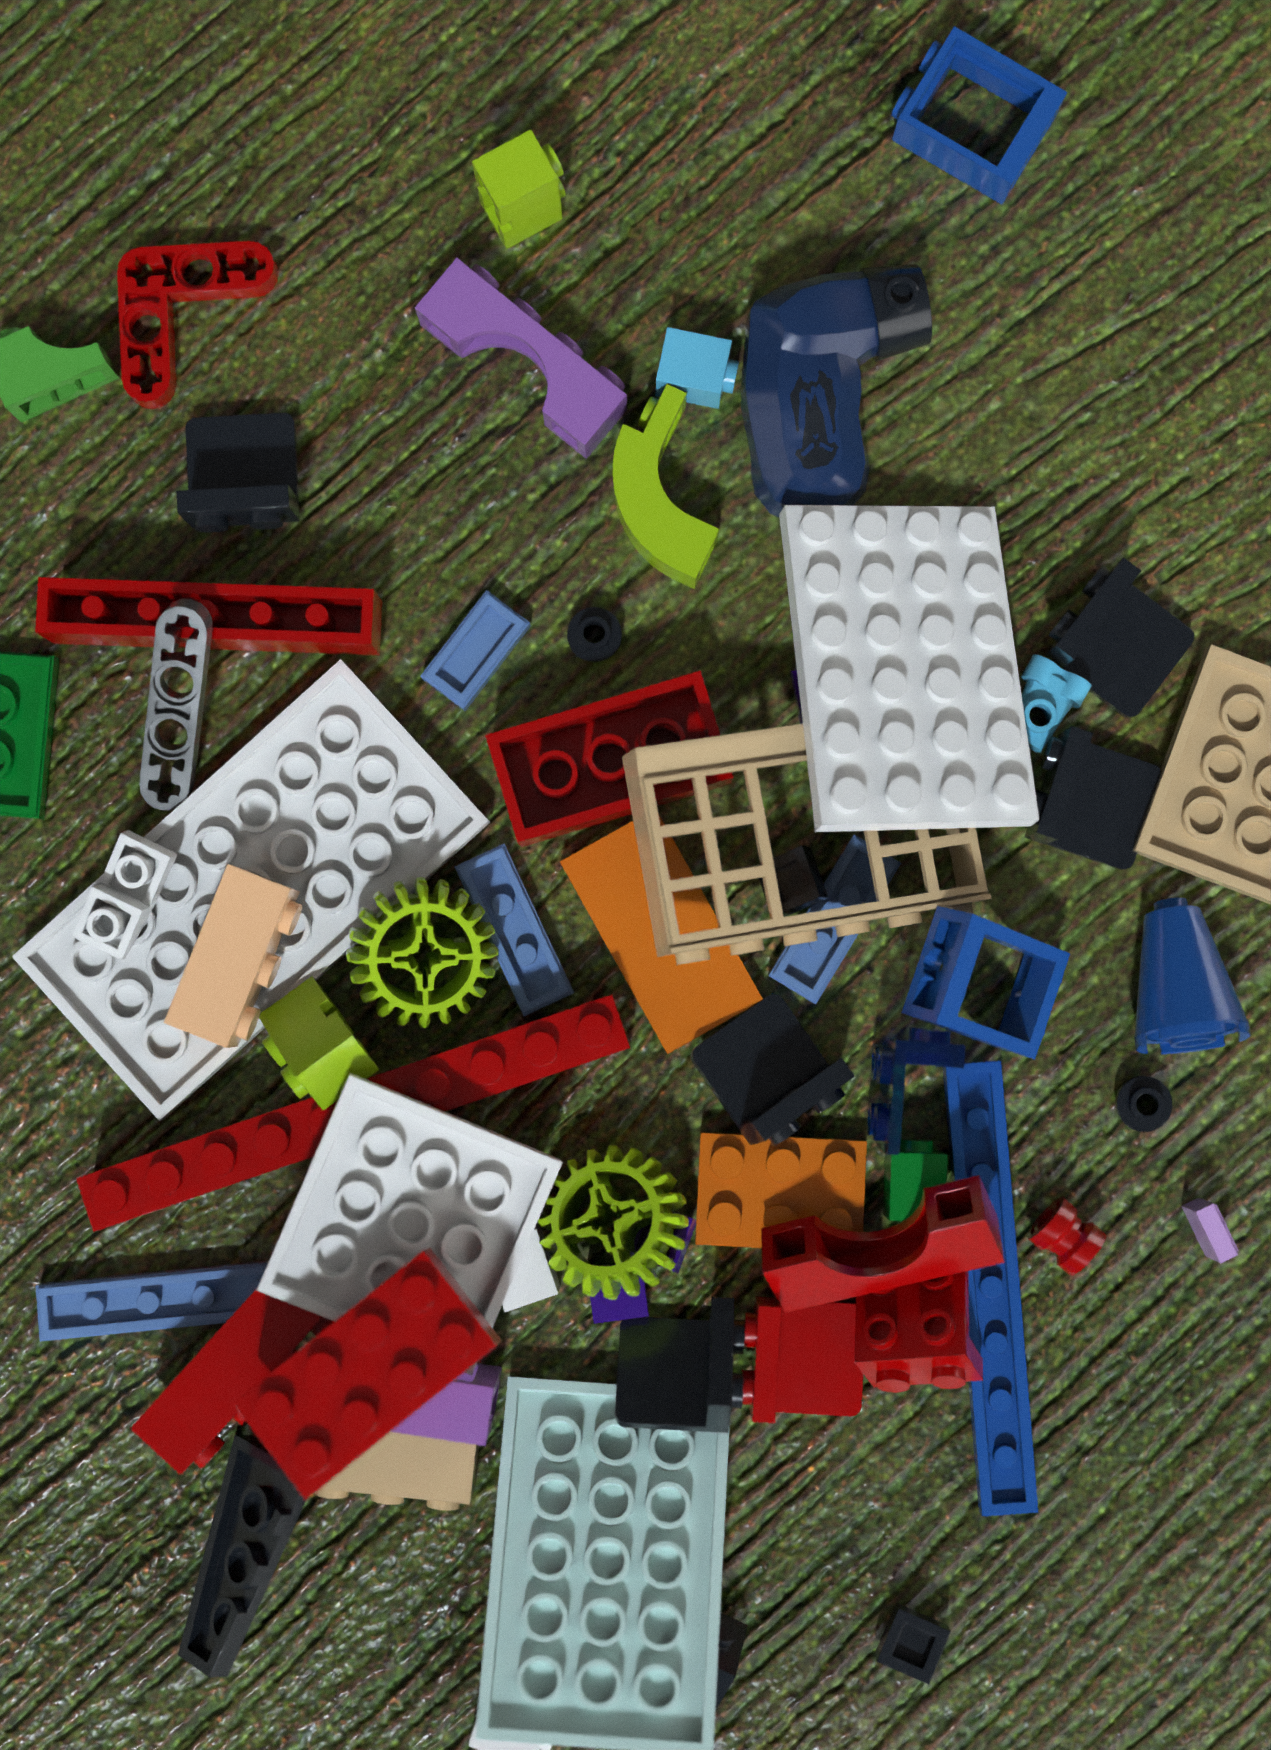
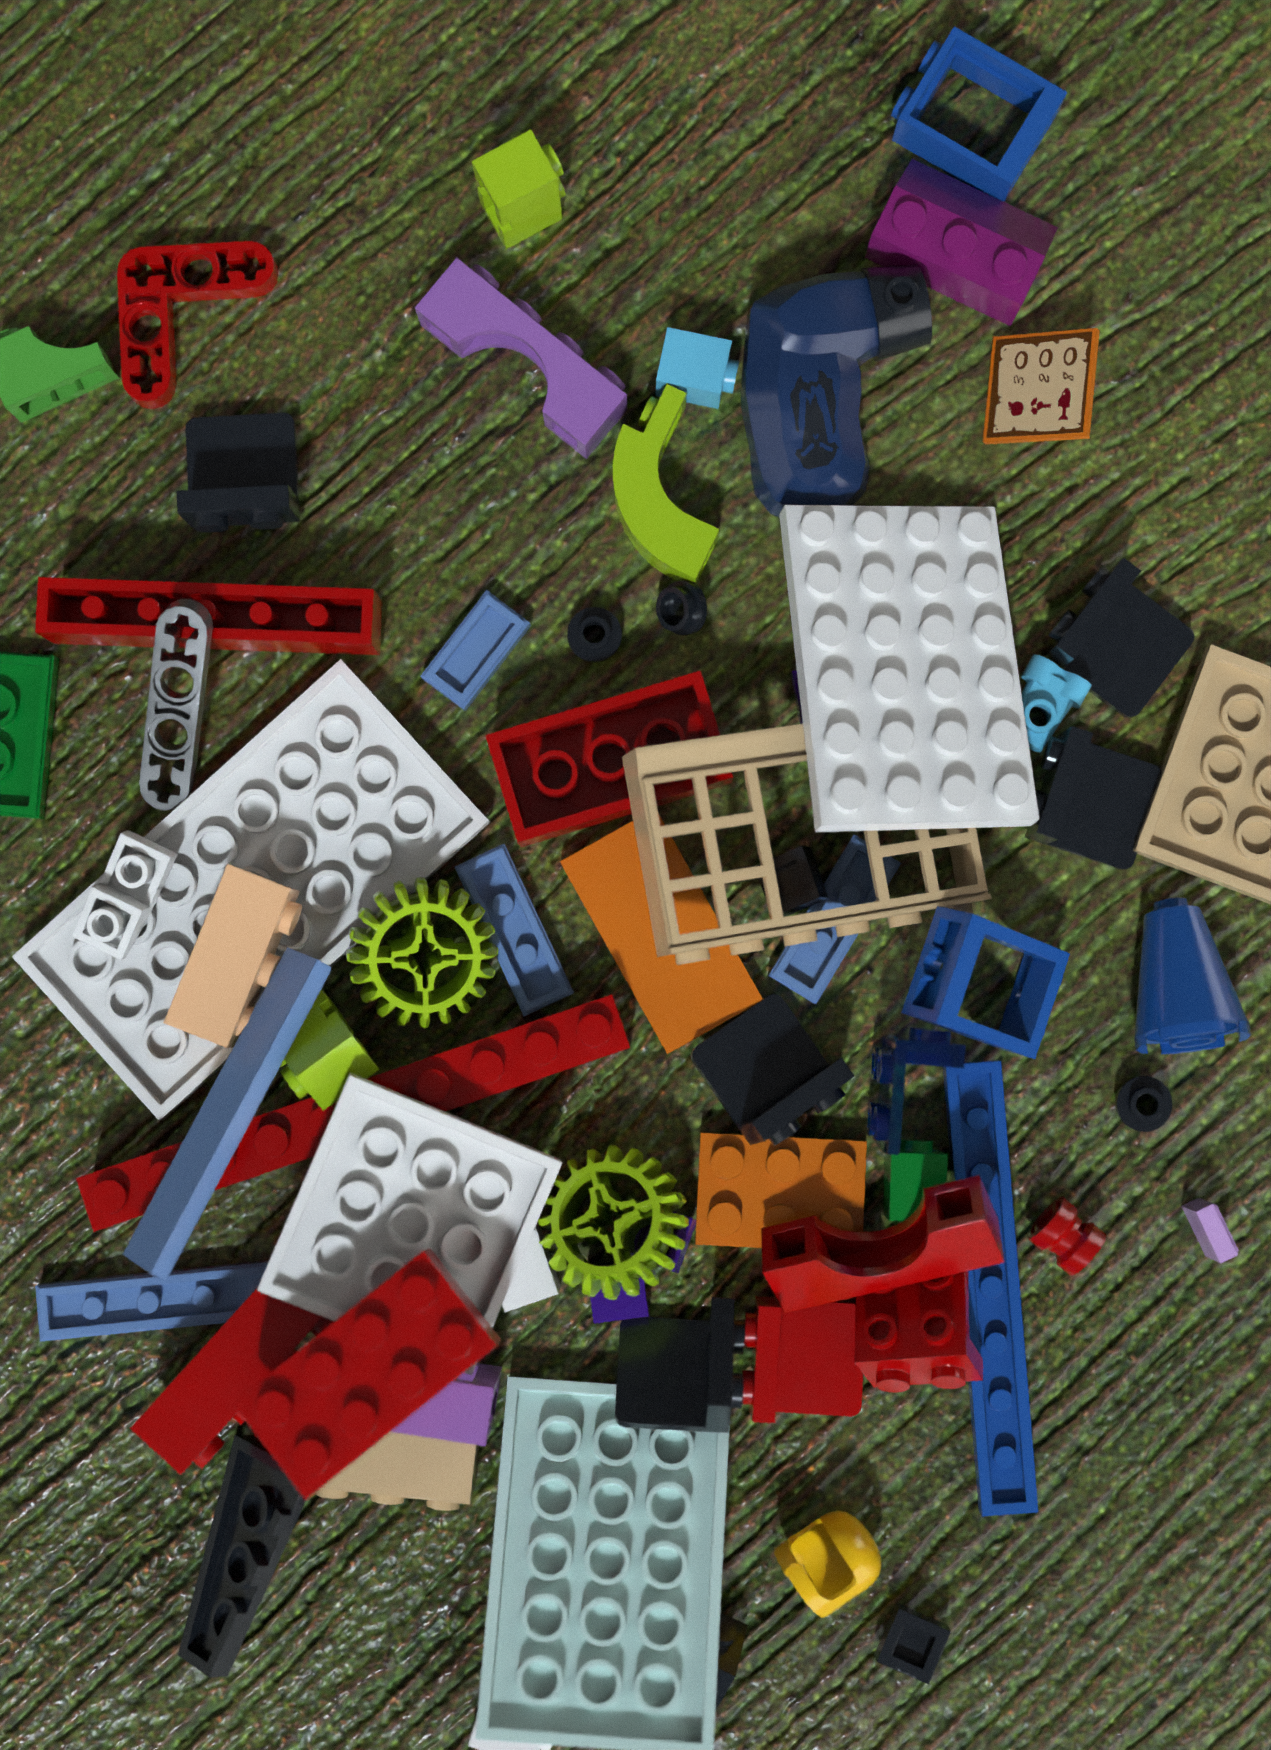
none -> medium blue tile [123,947,332,1280]
none -> black plate [656,580,707,635]
none -> yellow helmet [774,1511,882,1618]
none -> magenta slope [865,159,1058,326]
none -> piece [983,328,1100,445]

